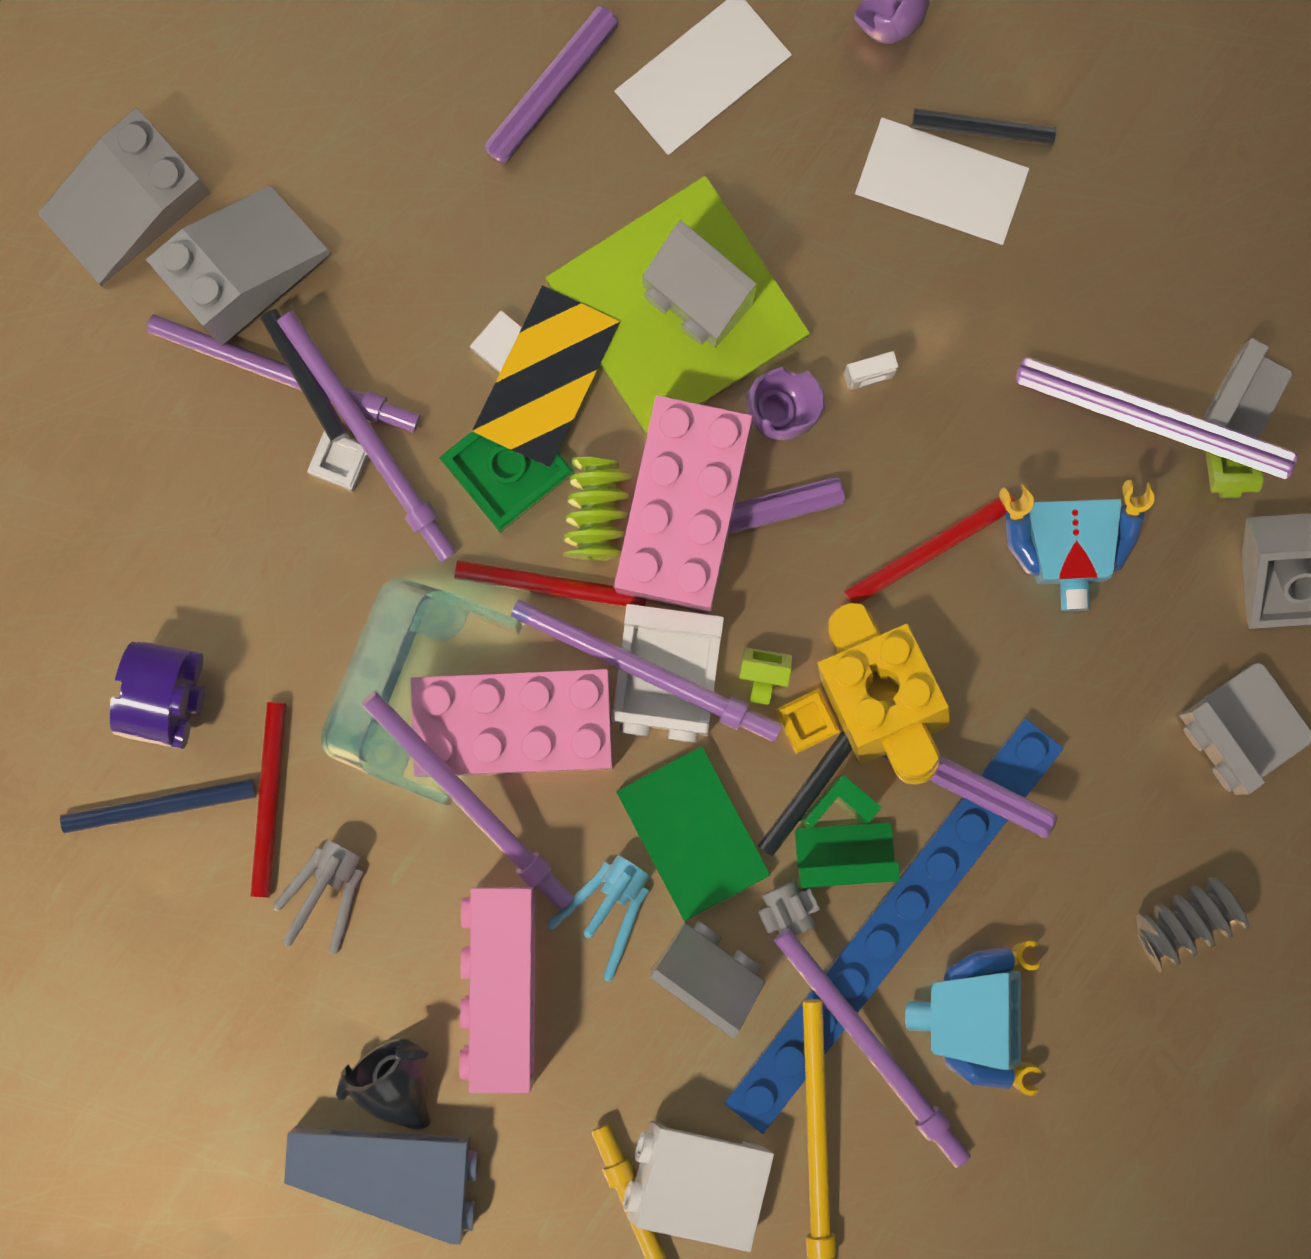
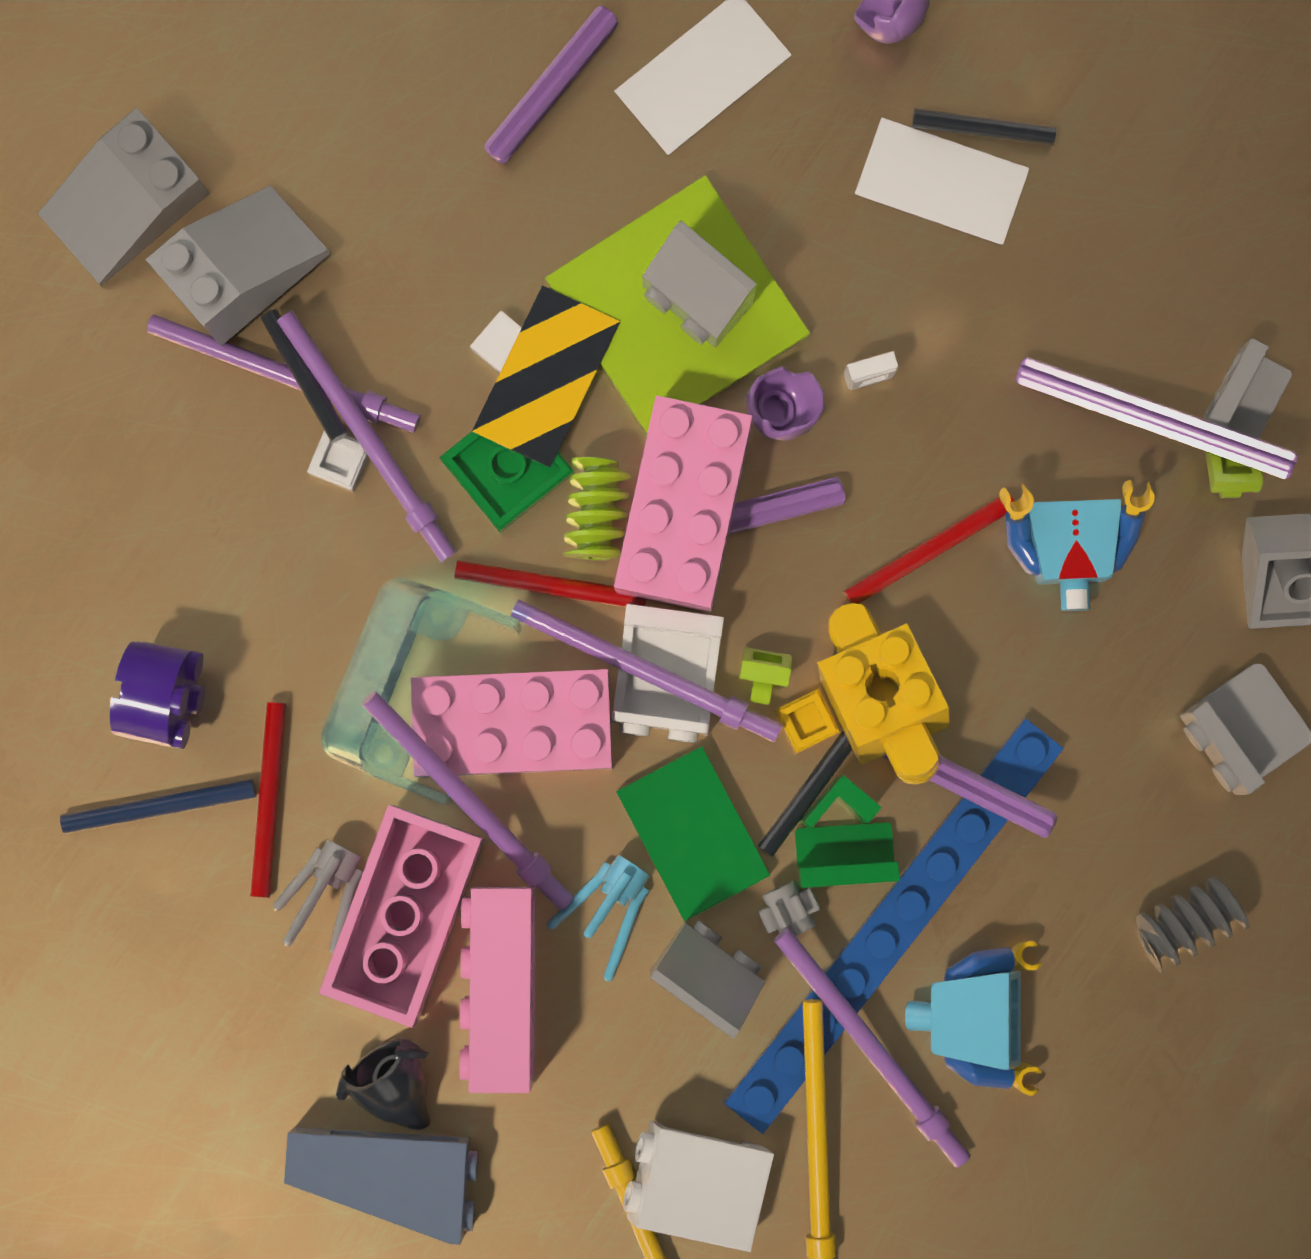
none -> bright pink brick [318,805,485,1028]

